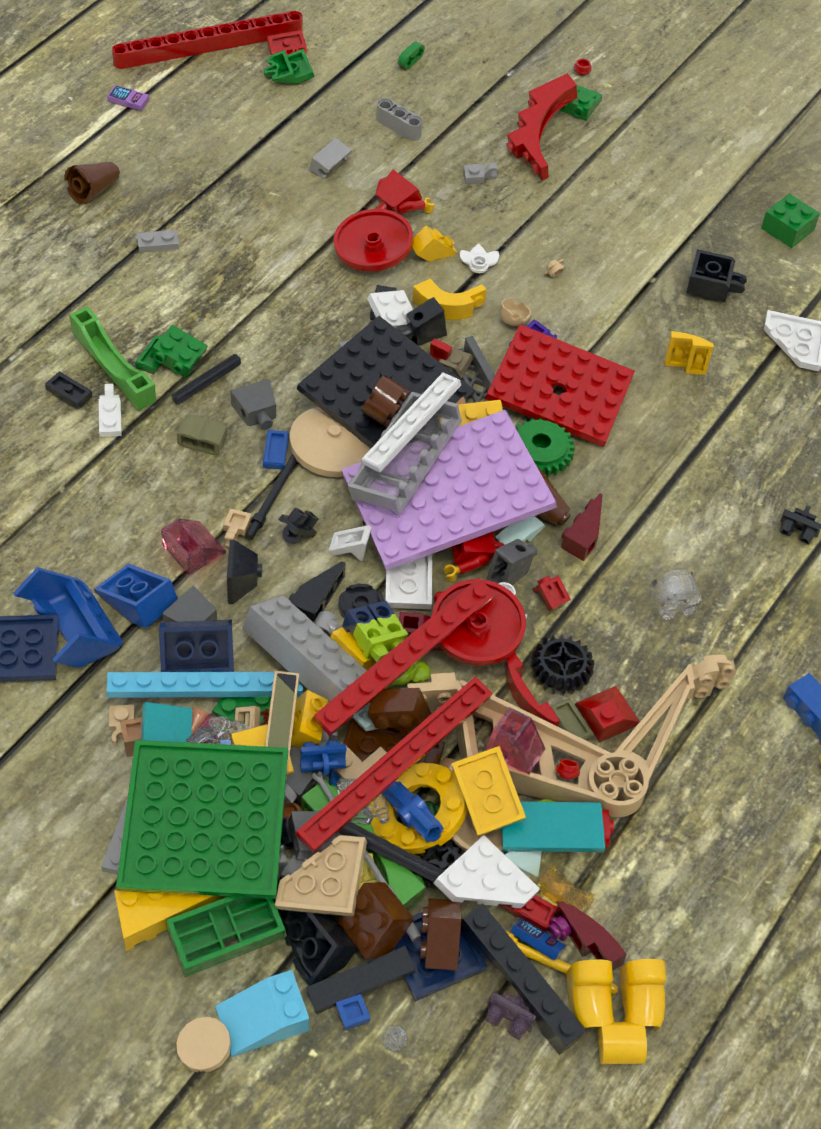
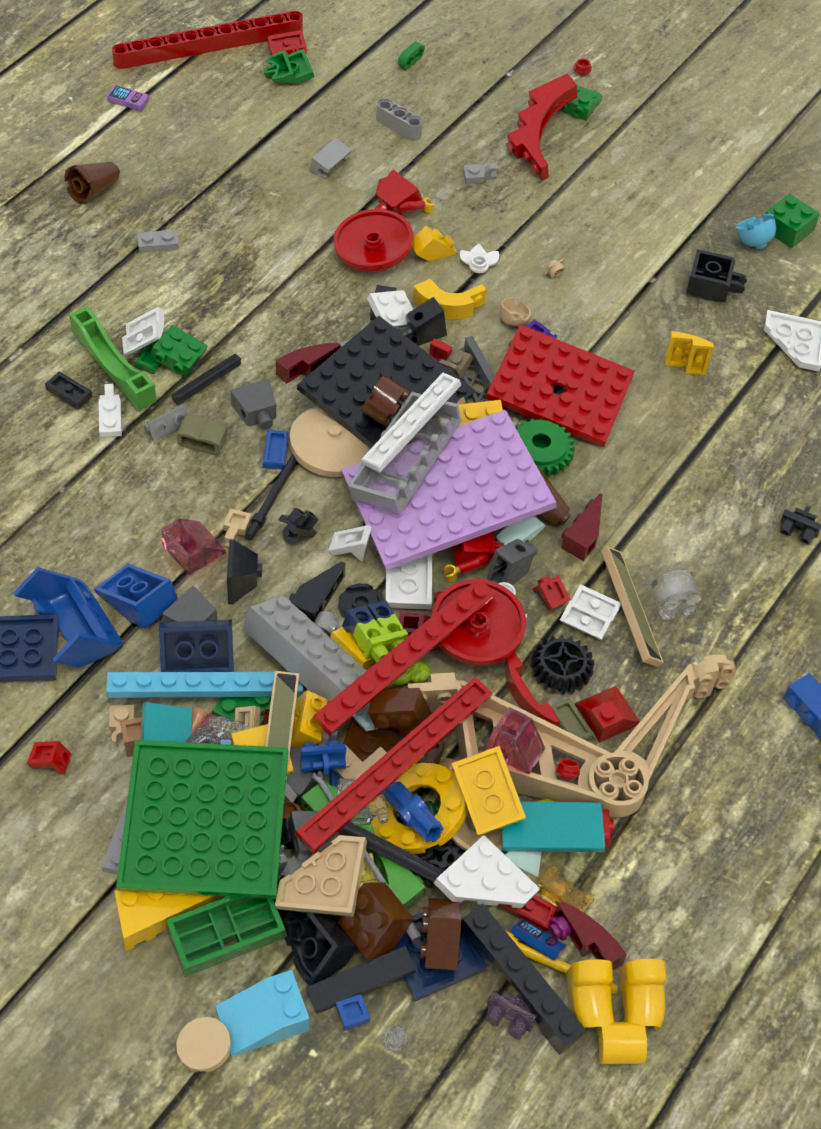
none -> red bracket [27,741,71,774]
none -> white slope [122,307,164,356]
none -> light grey hinge [144,404,188,441]
none -> dark red slope [276,342,340,384]
none -> white slope [560,584,621,641]
none -> tile [601,546,664,667]
none -> medium azure cylinder [736,214,776,249]

